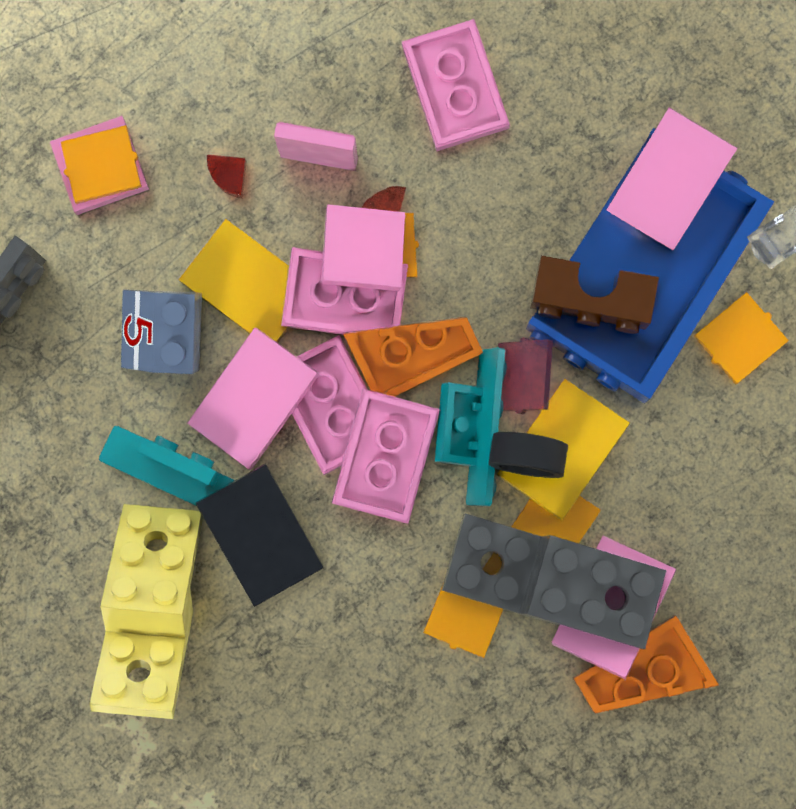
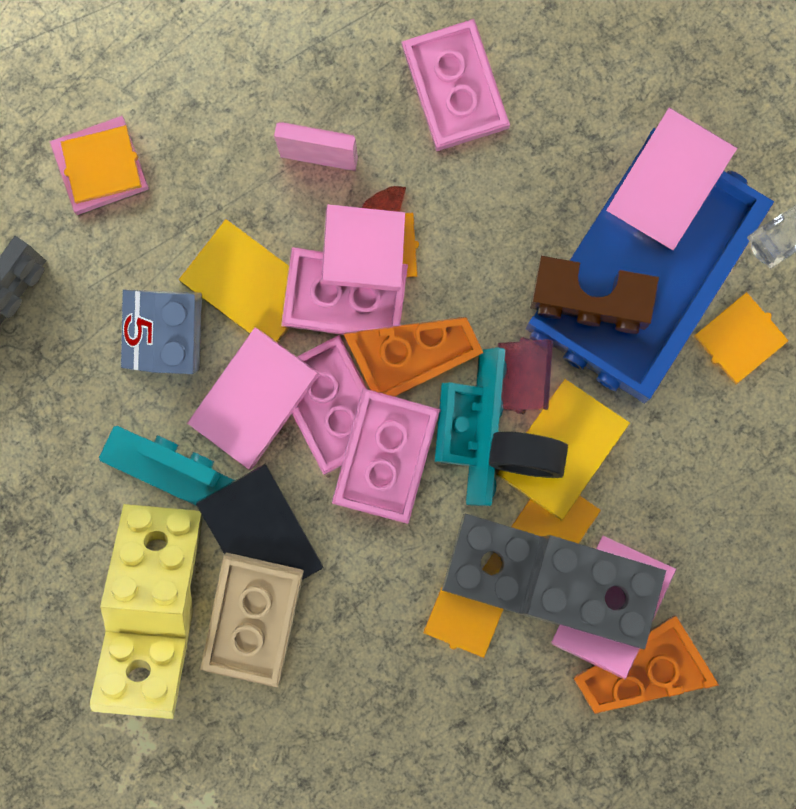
clear red tile [207,155,247,199] -> none
none -> tan tile [200,552,304,688]

